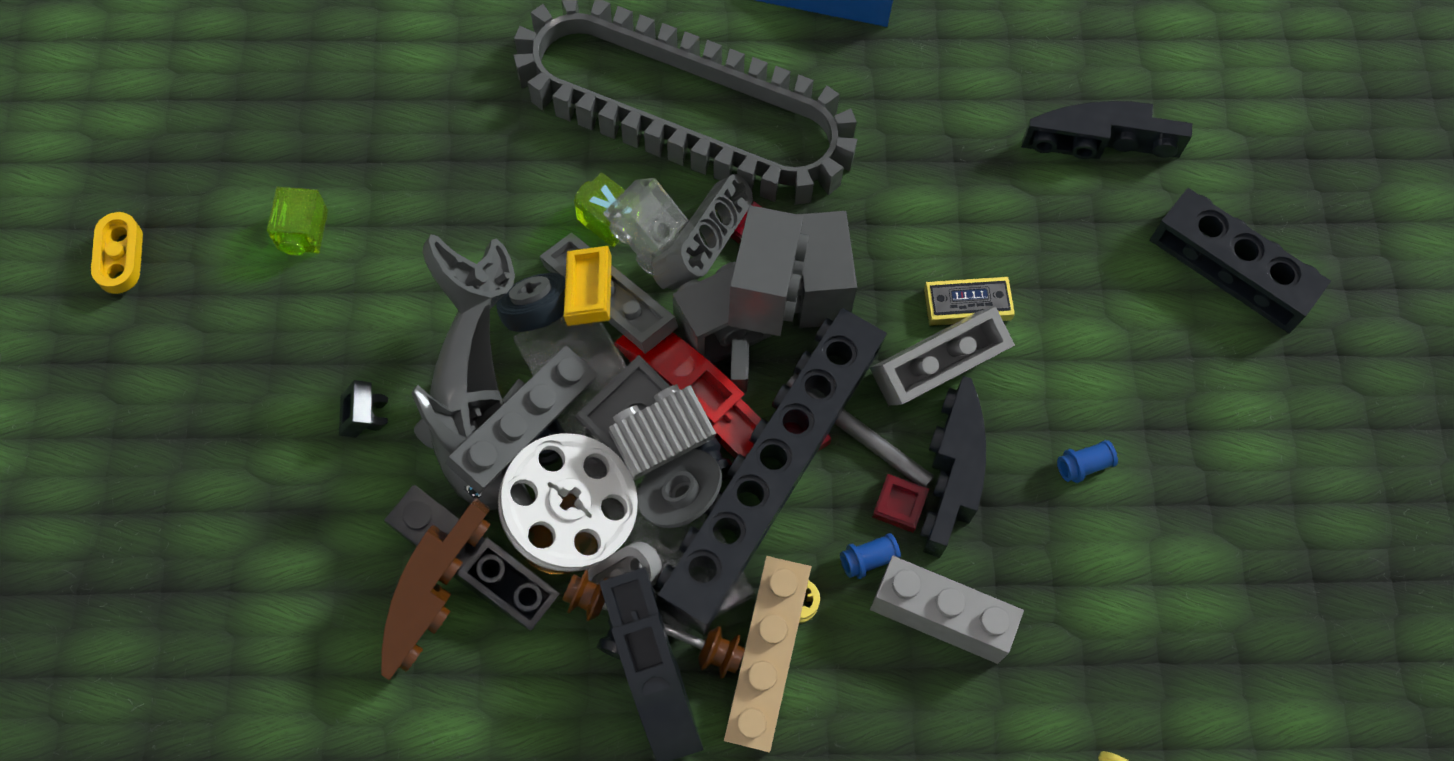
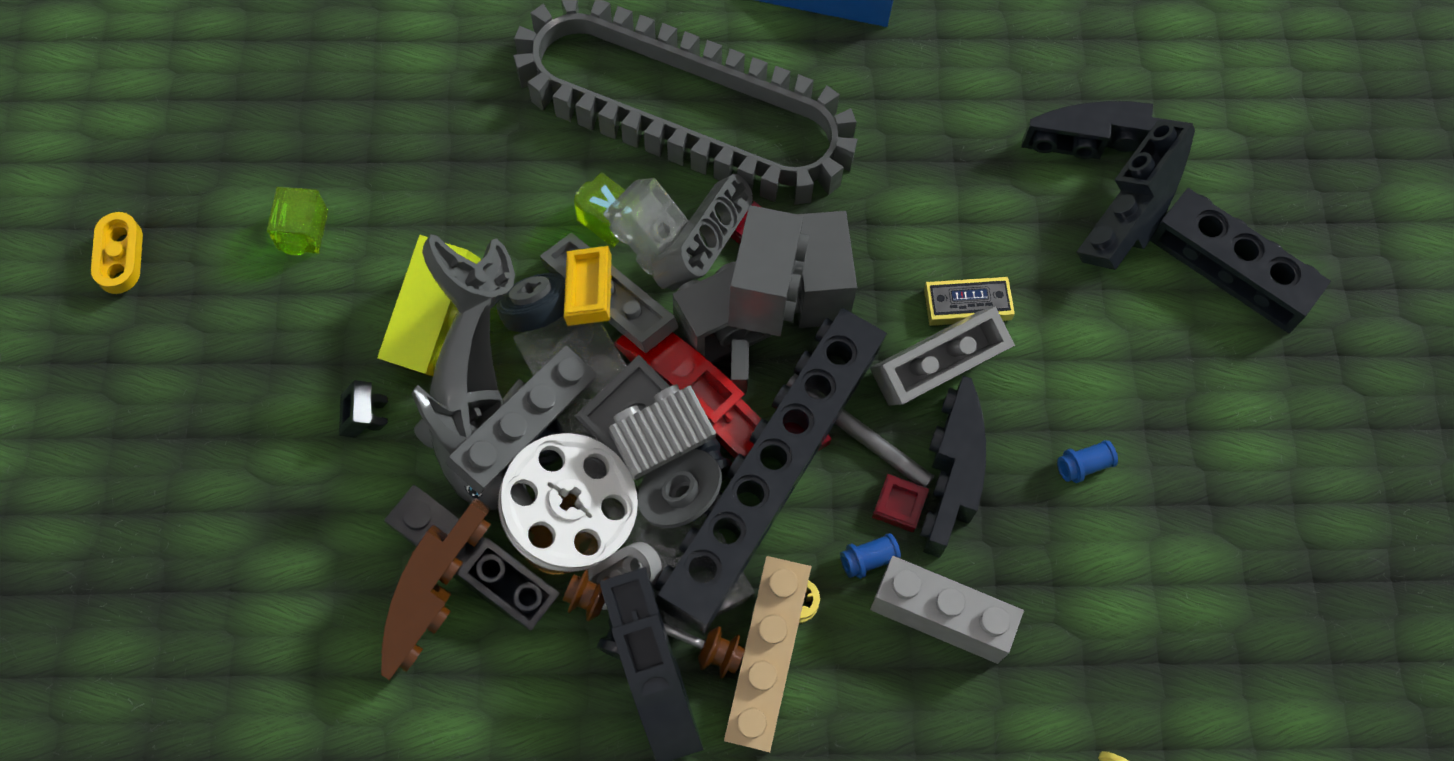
none -> neon yellow wedge [377,235,481,376]
none -> black slope [1076,120,1195,270]

